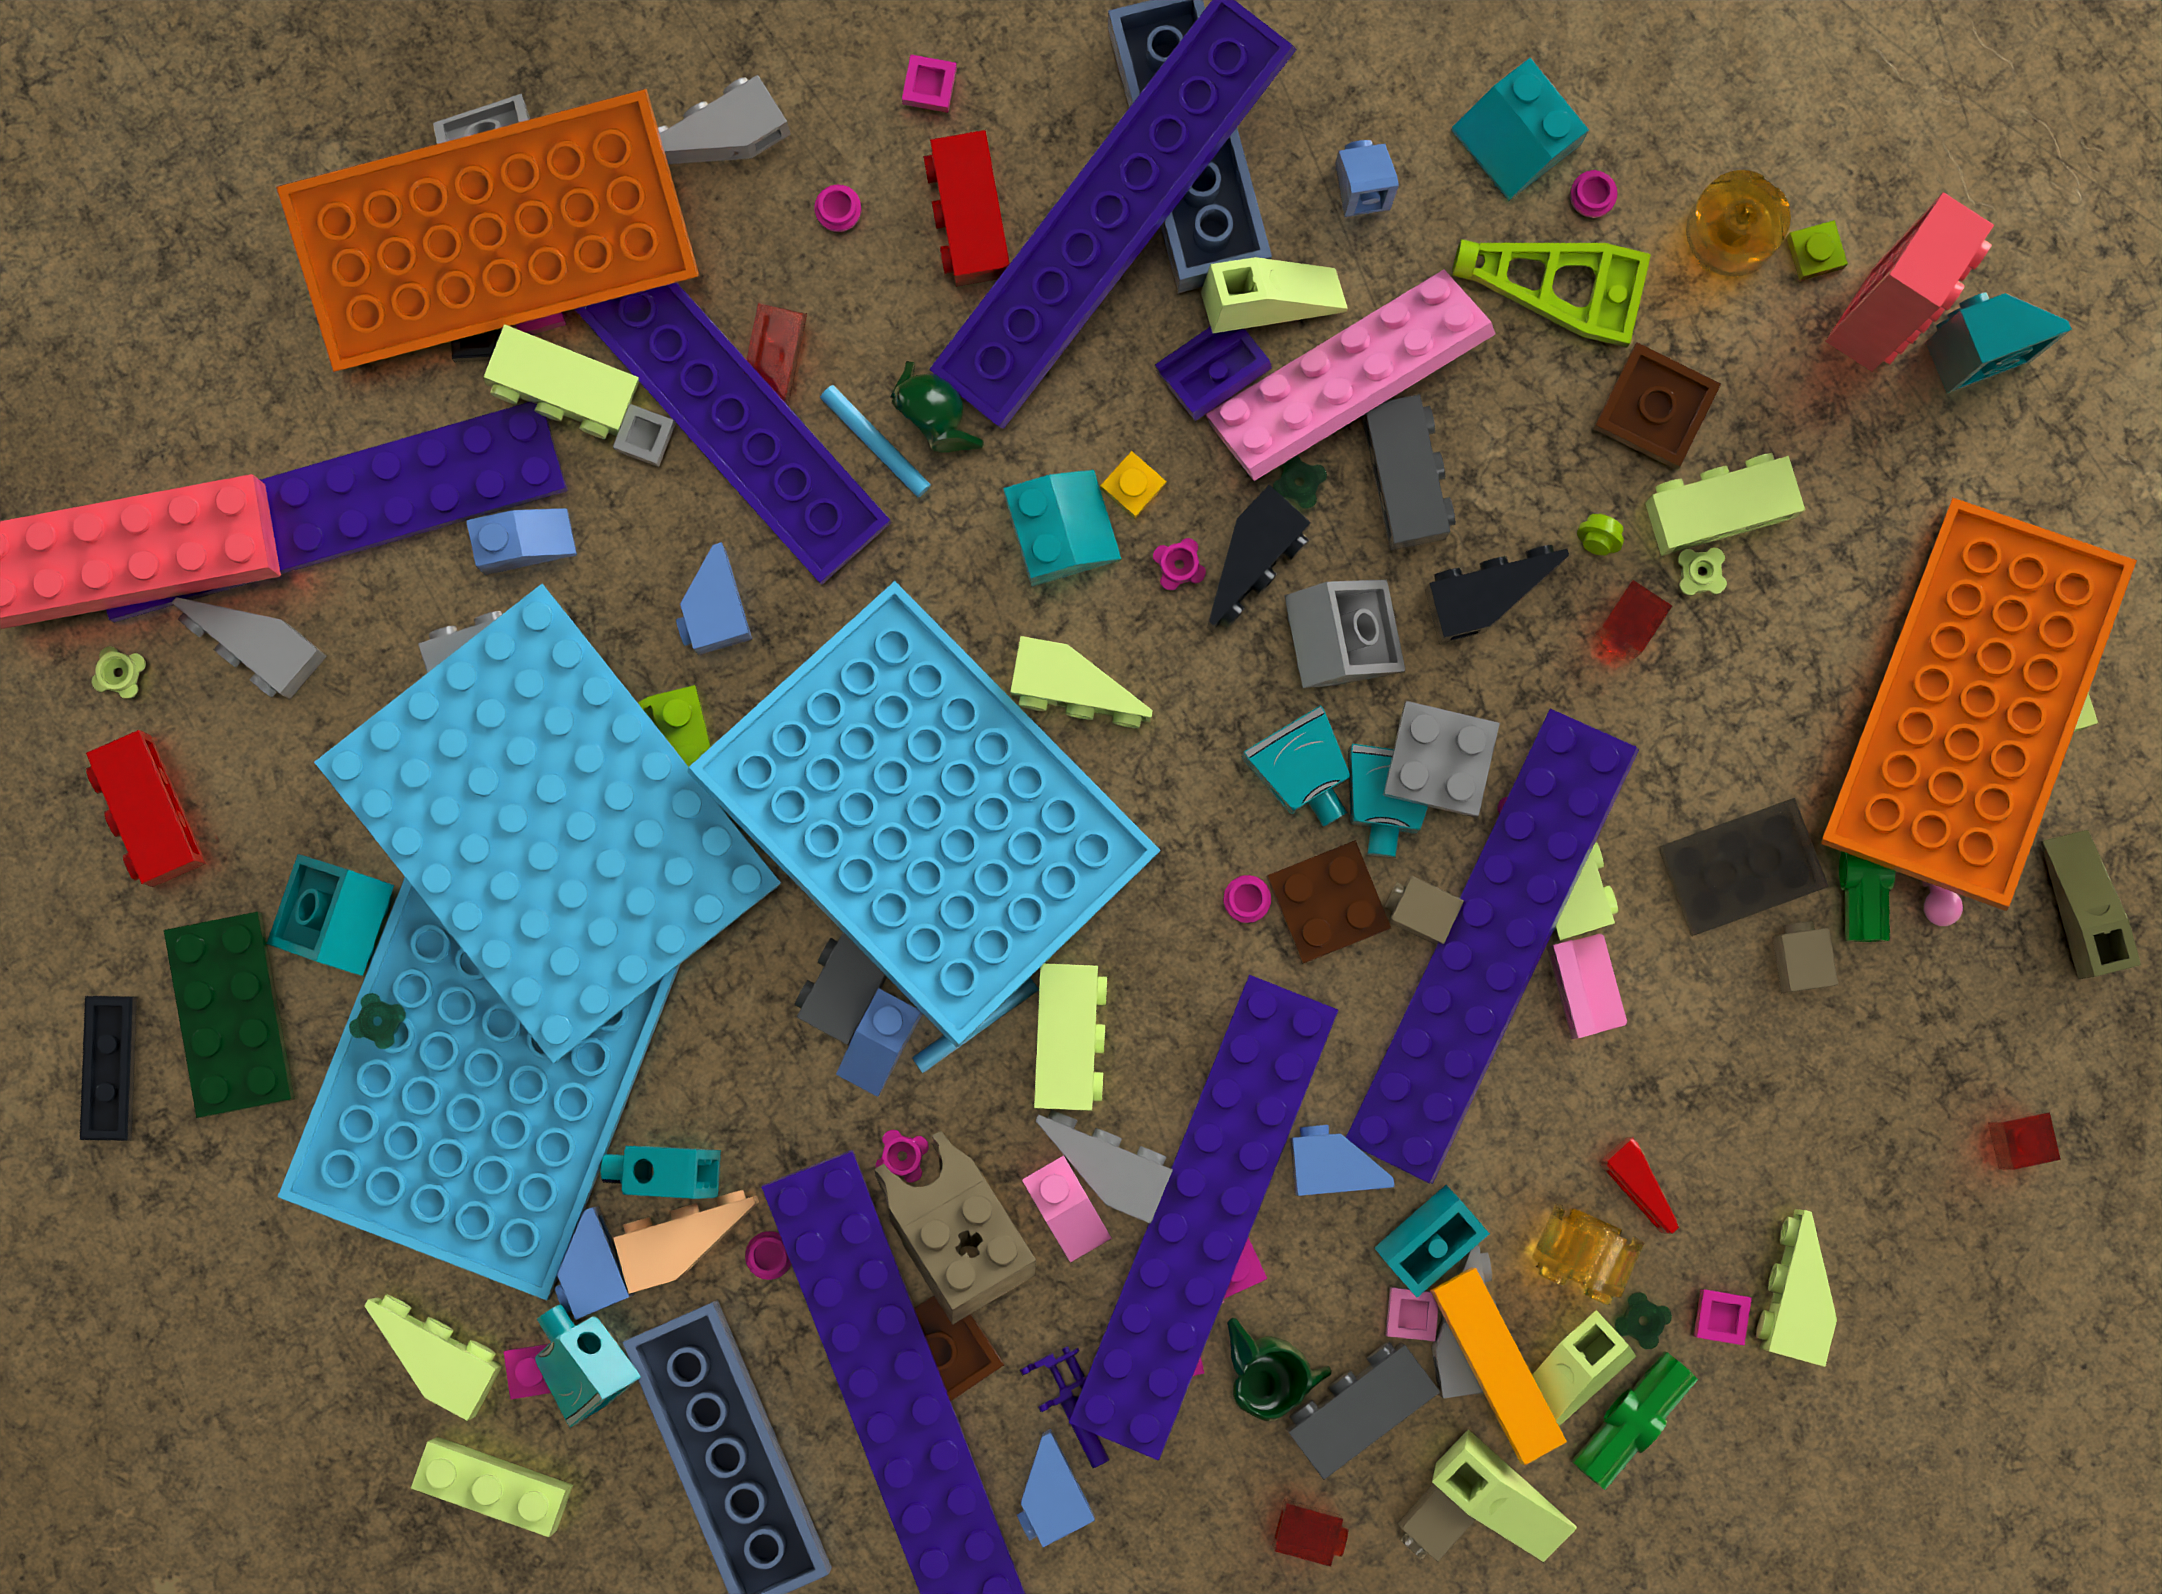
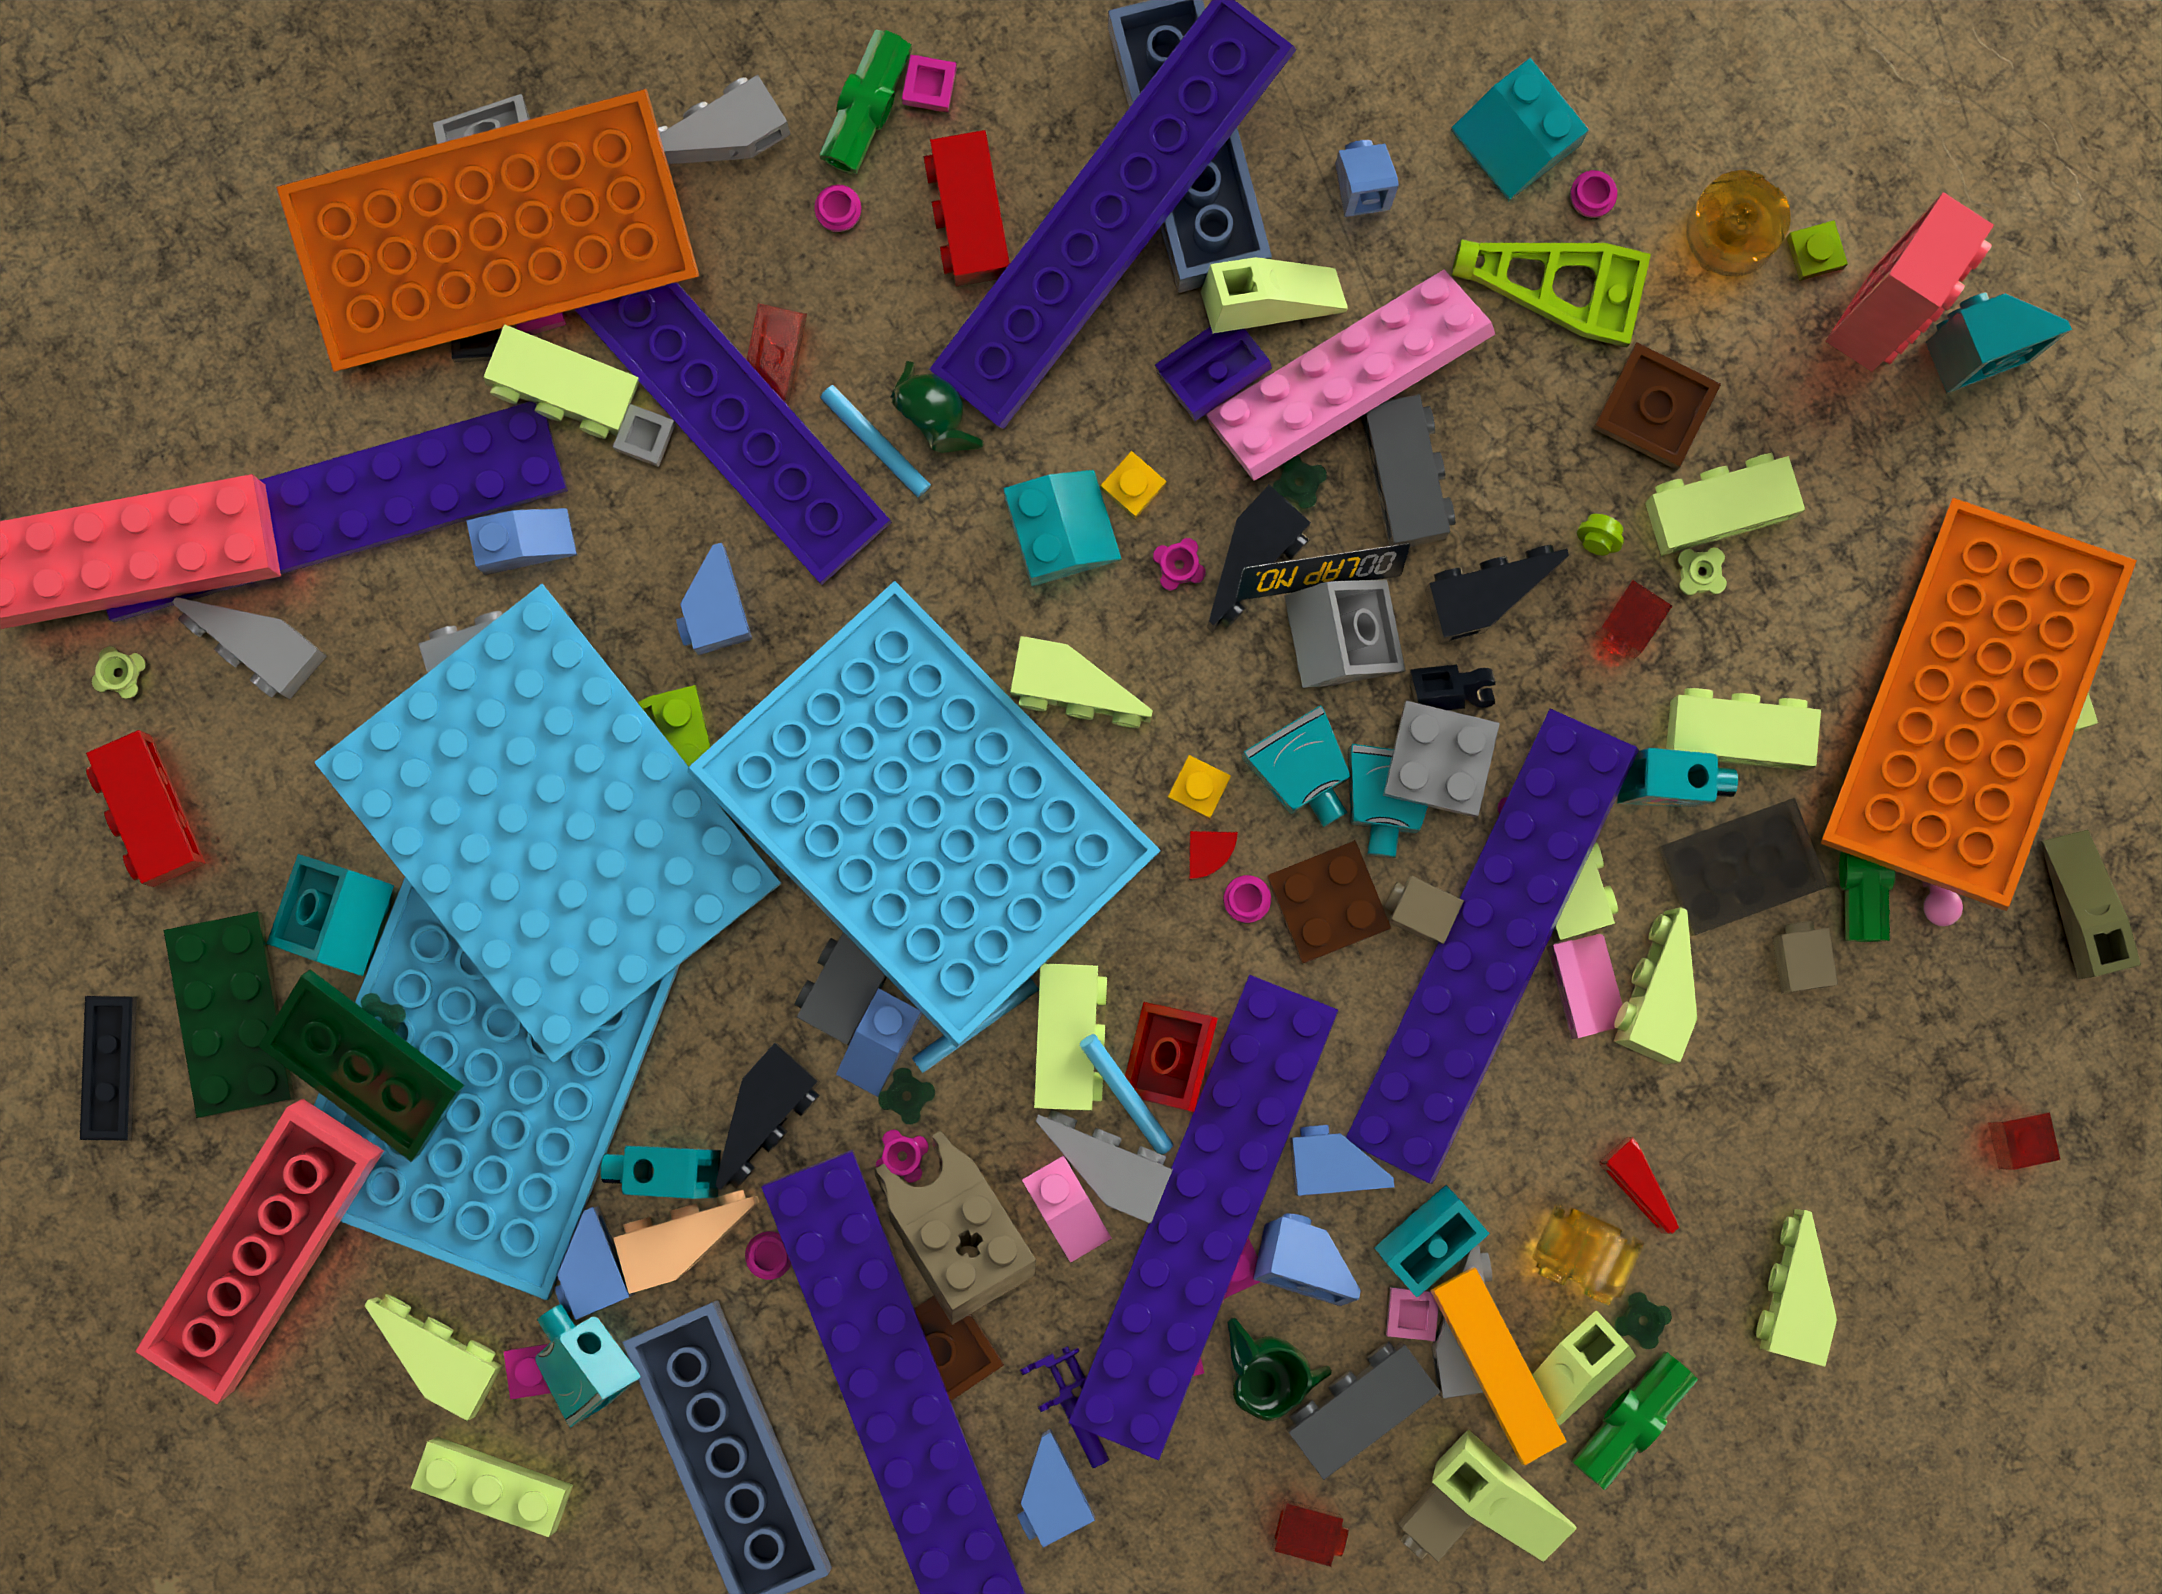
dark pink plate [1694,1289,1752,1346] -> none
none -> coral brick [135,1099,384,1404]
none -> dark green plate [258,969,465,1162]
none -> black slope [715,1043,820,1190]
none -> green piece [819,29,912,174]
none -> clear green plate [878,1068,935,1124]
none -> medium azure bar [1079,1034,1173,1155]
none -> red slope [1125,1002,1218,1113]
none -> yellow plate [1167,755,1231,820]
none -> red tile [1189,831,1238,880]
none -> black sticker [1236,543,1410,601]
none -> medium blue slope [1253,1213,1361,1306]
none -> black plate [1410,664,1496,710]
none -> yellowish green slope [1613,907,1697,1064]
none -> teal torso [1617,748,1738,807]
none -> yellowish green brick [1666,688,1821,771]

